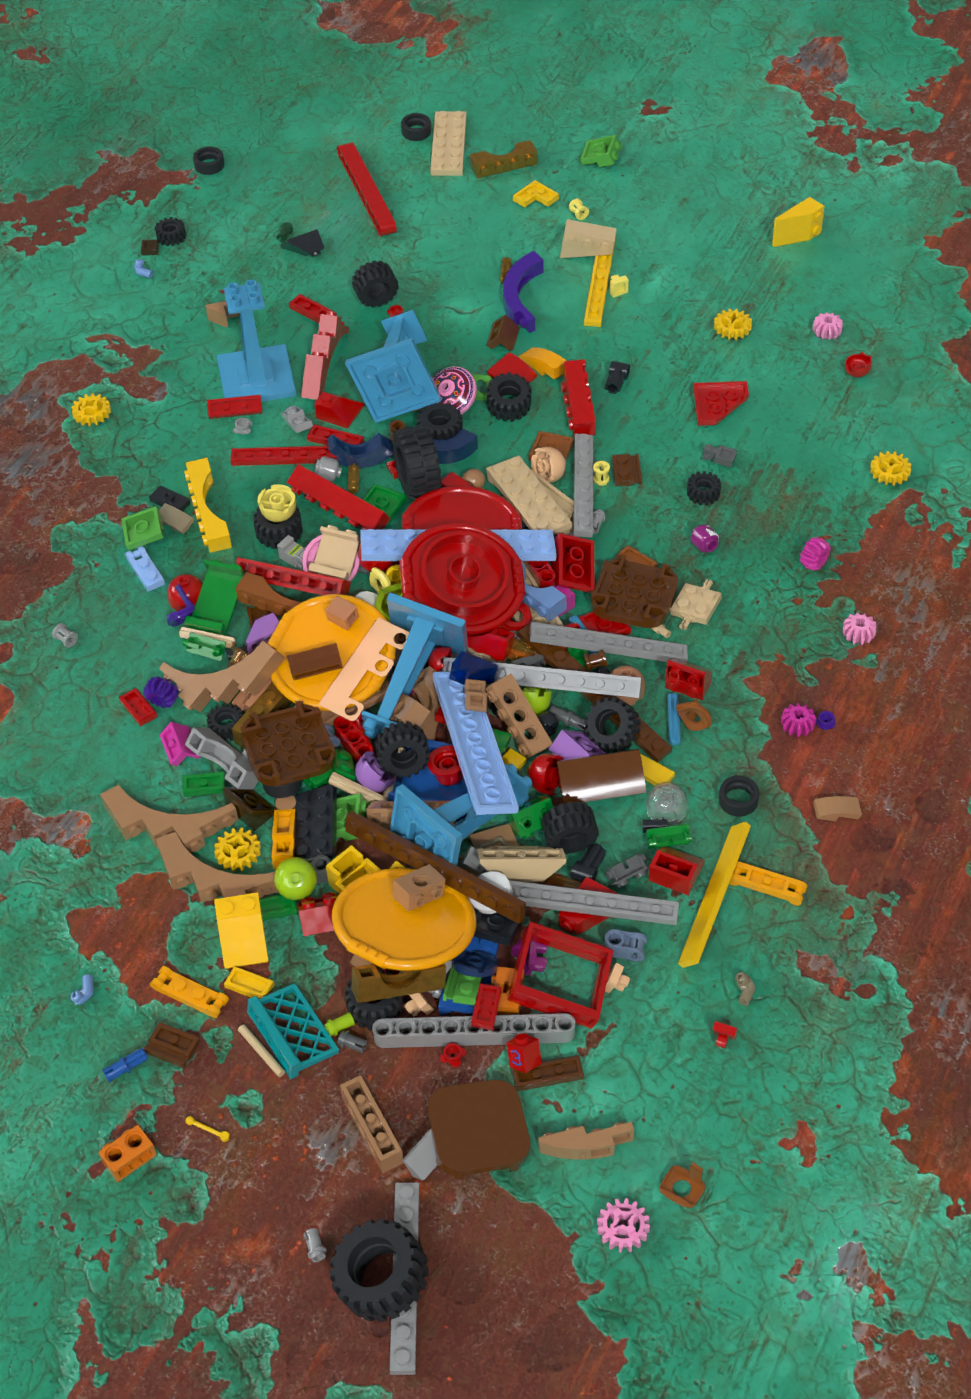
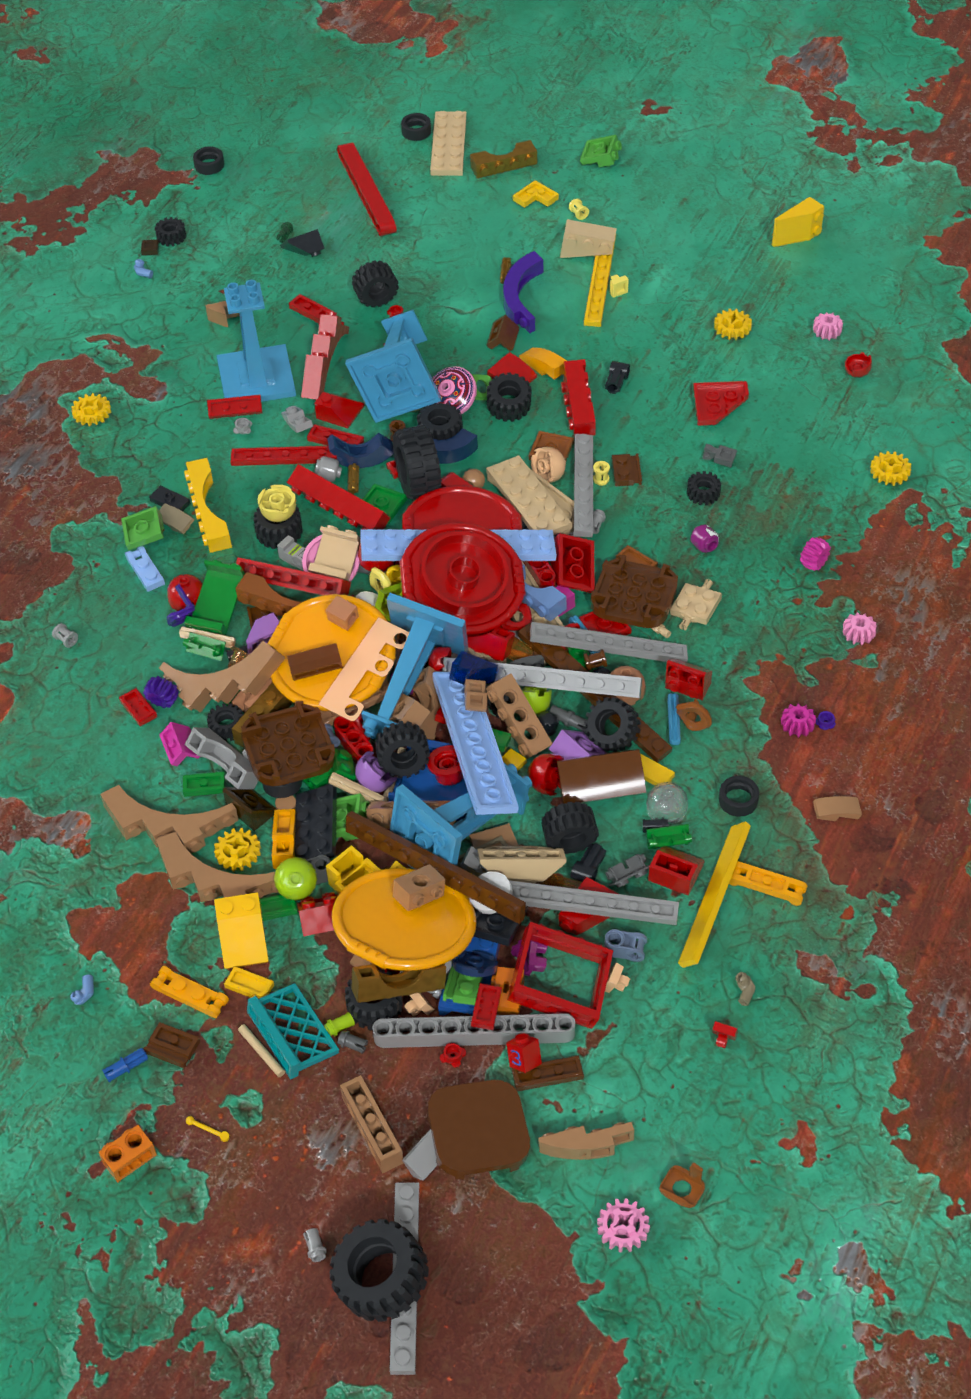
green brick [506,796,553,839] -> none

